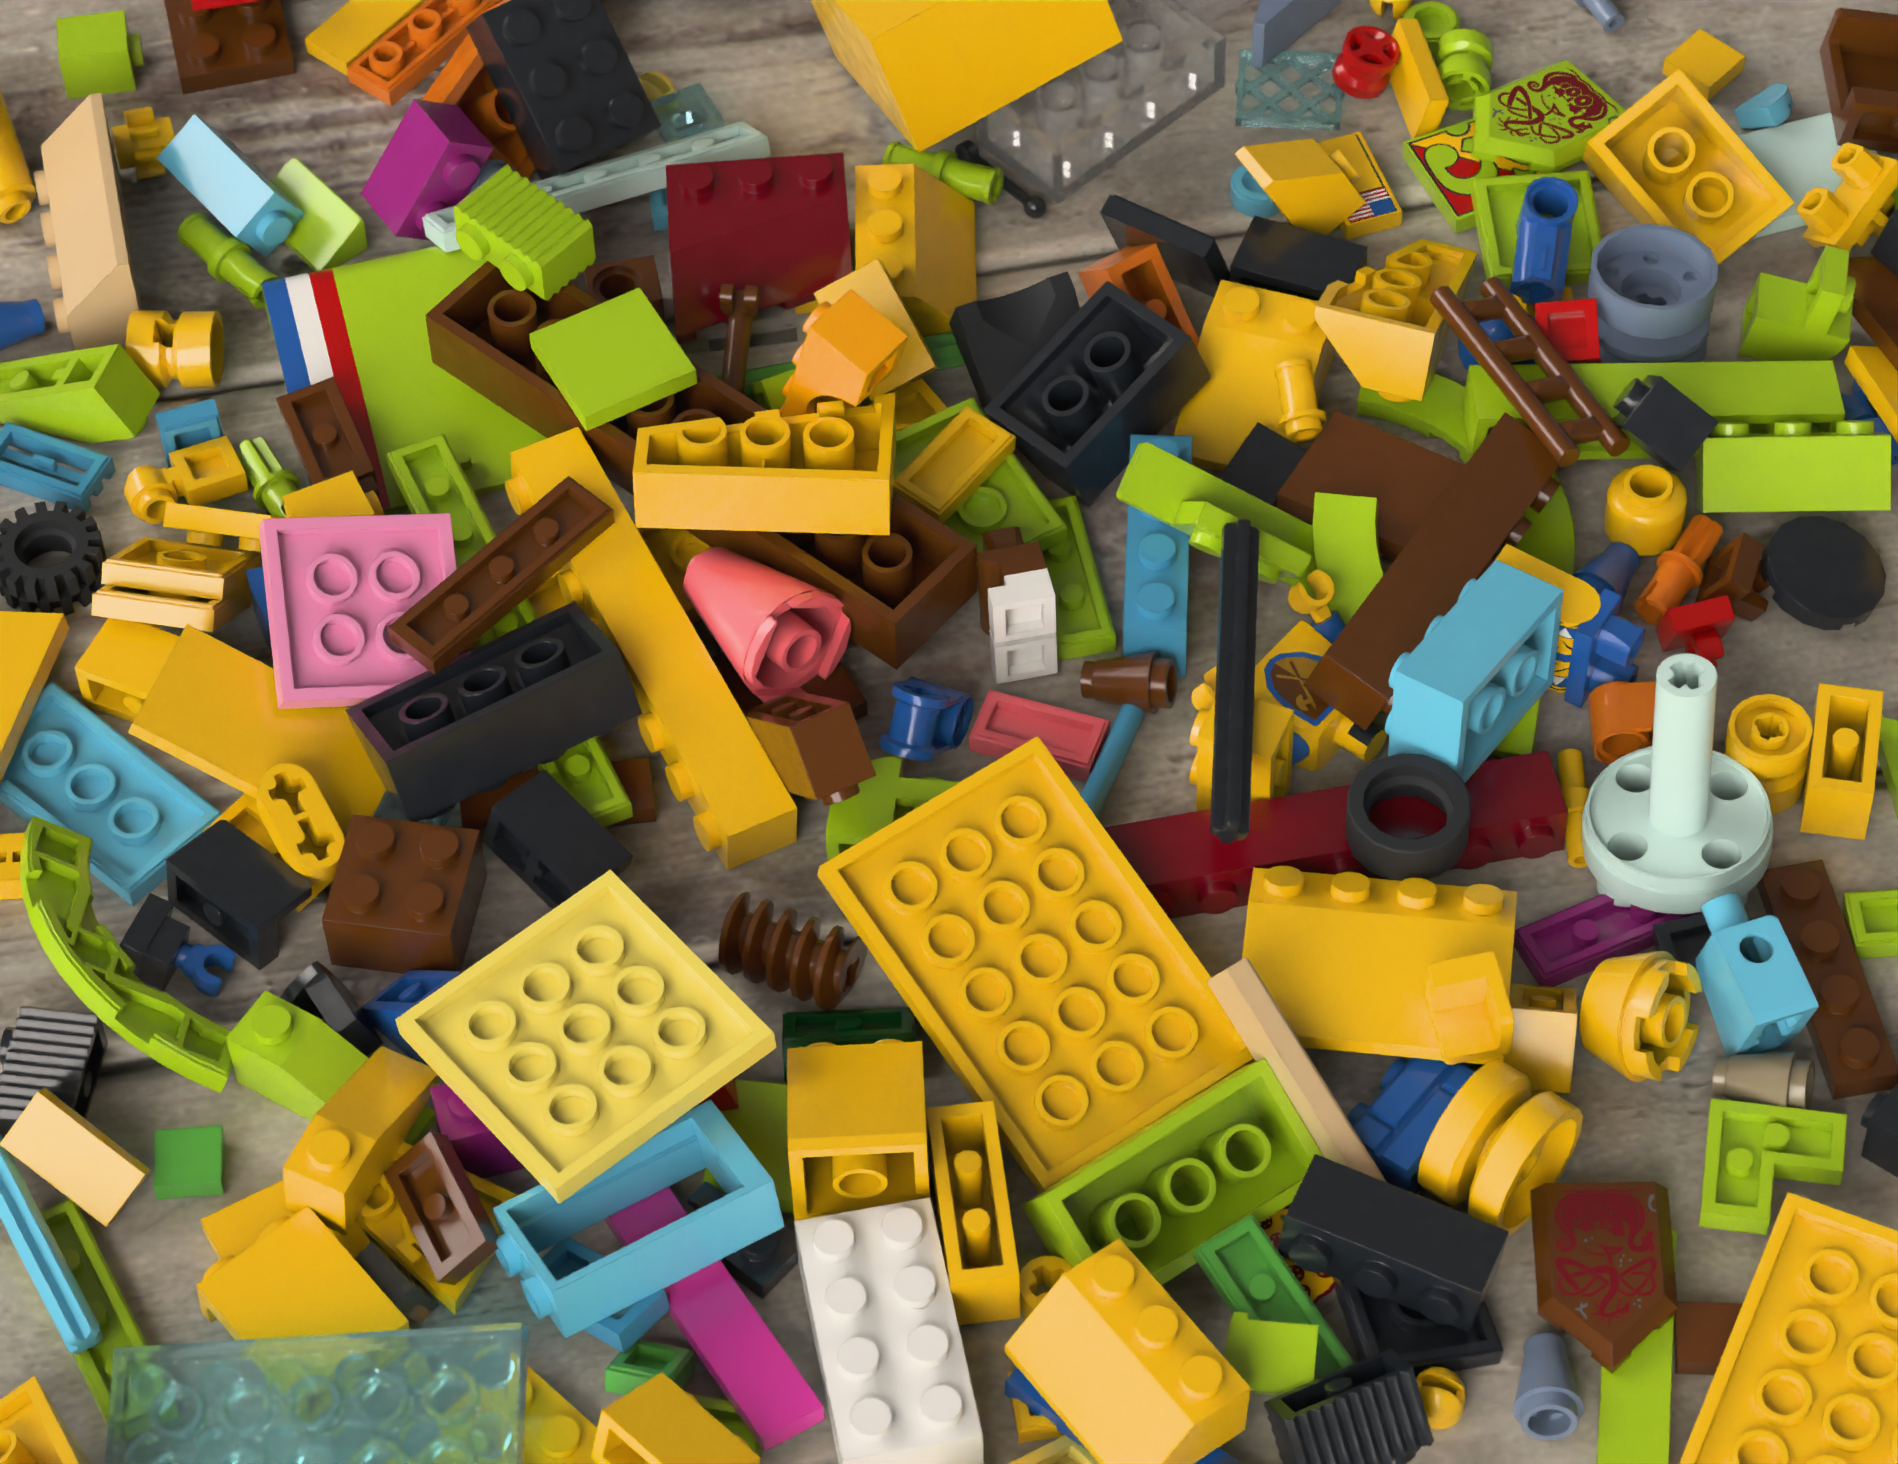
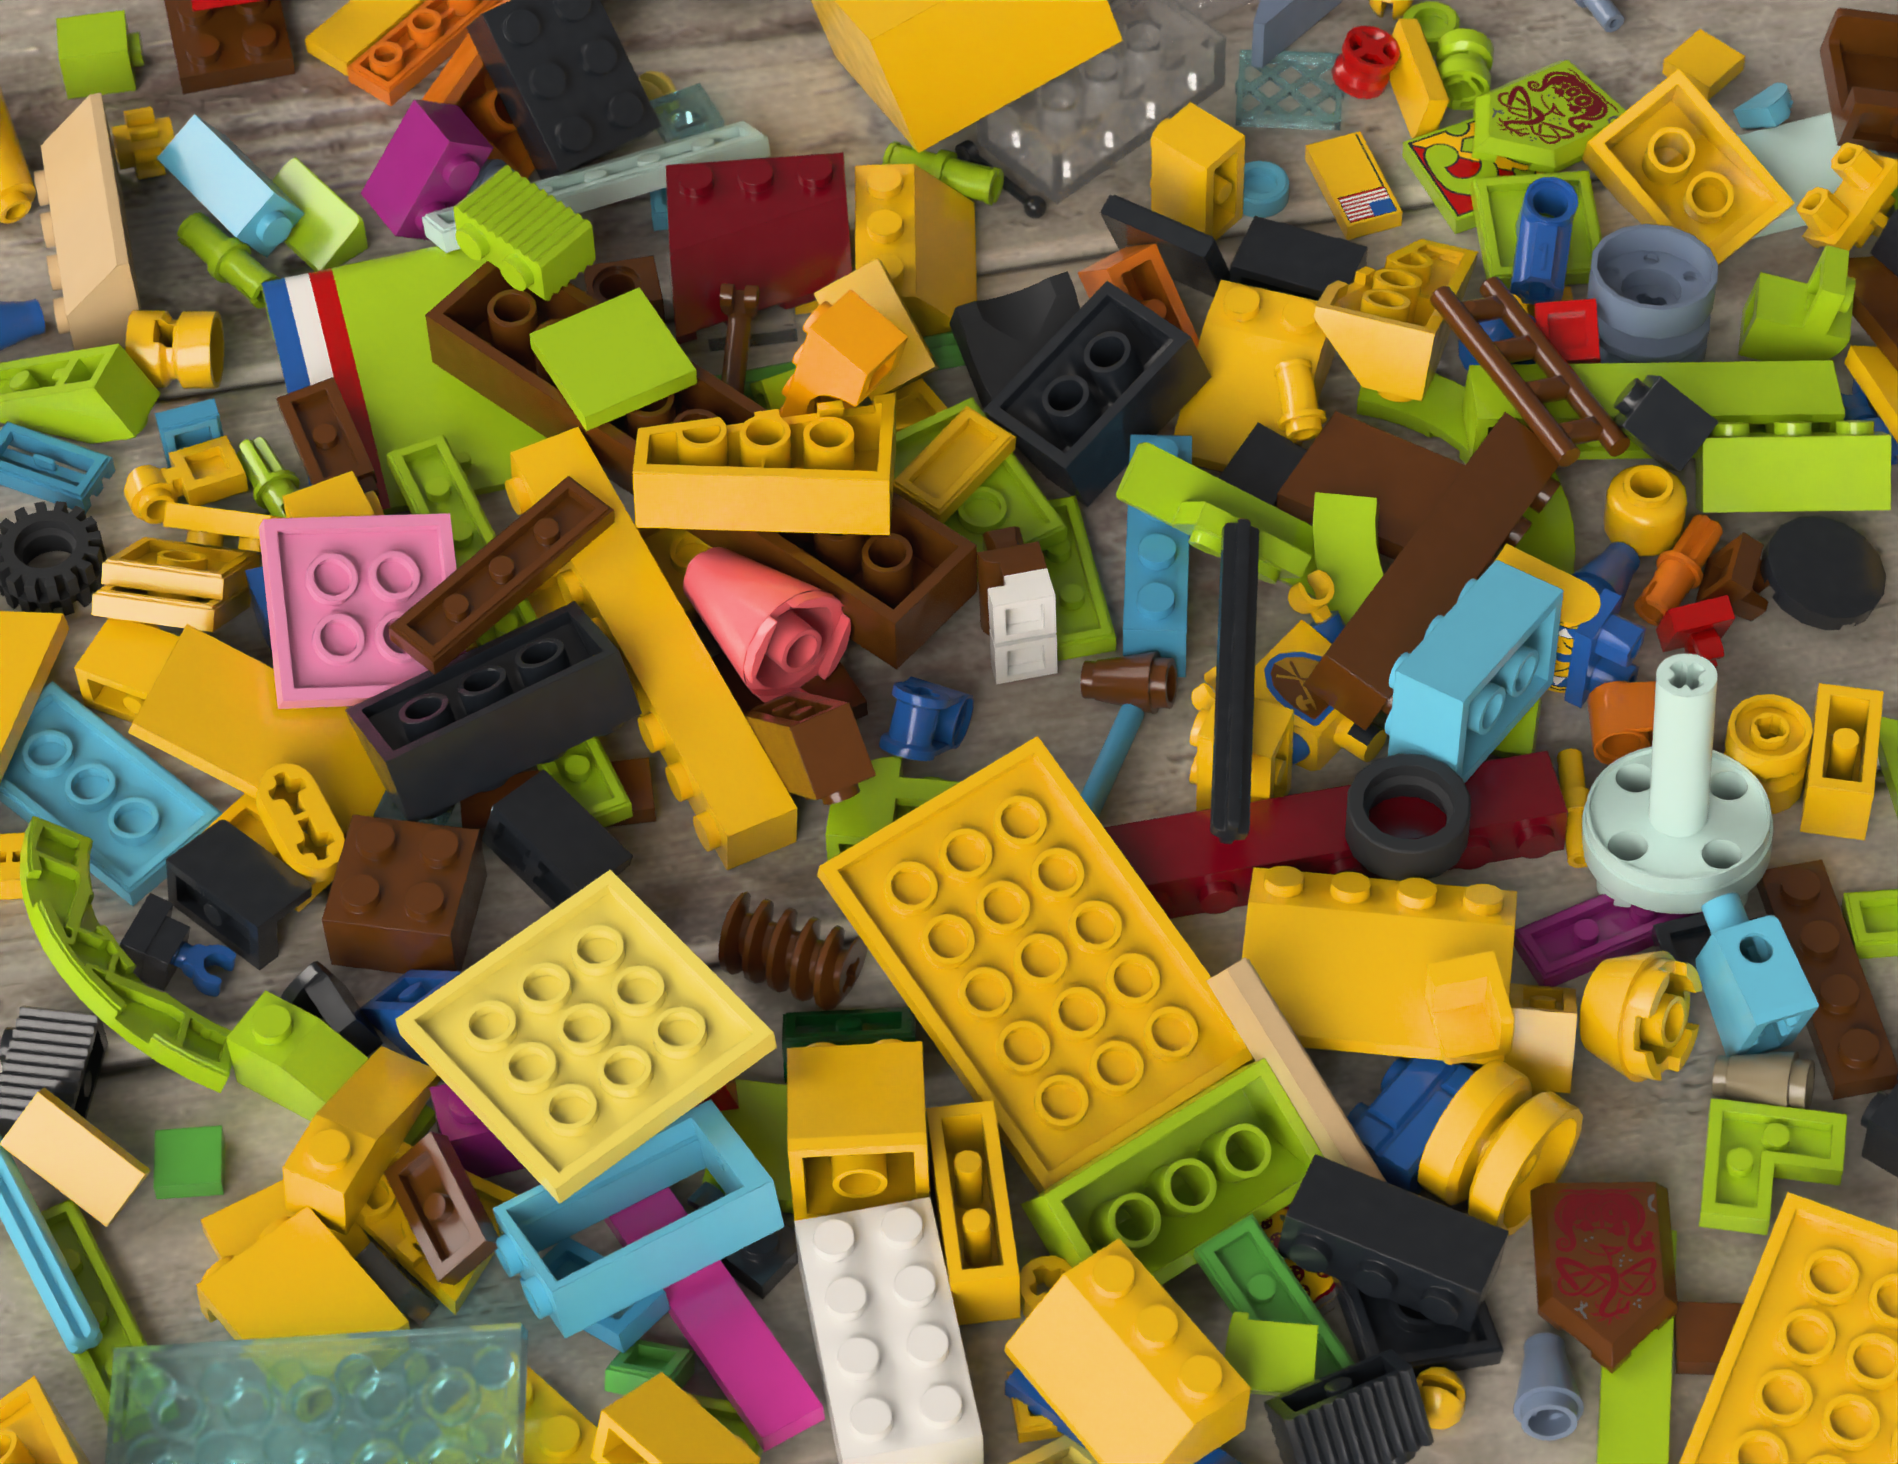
coral tile [969,689,1110,781] -> none
yellow slope [1235,138,1366,235] -> none
none -> yellow brick [1150,102,1245,241]

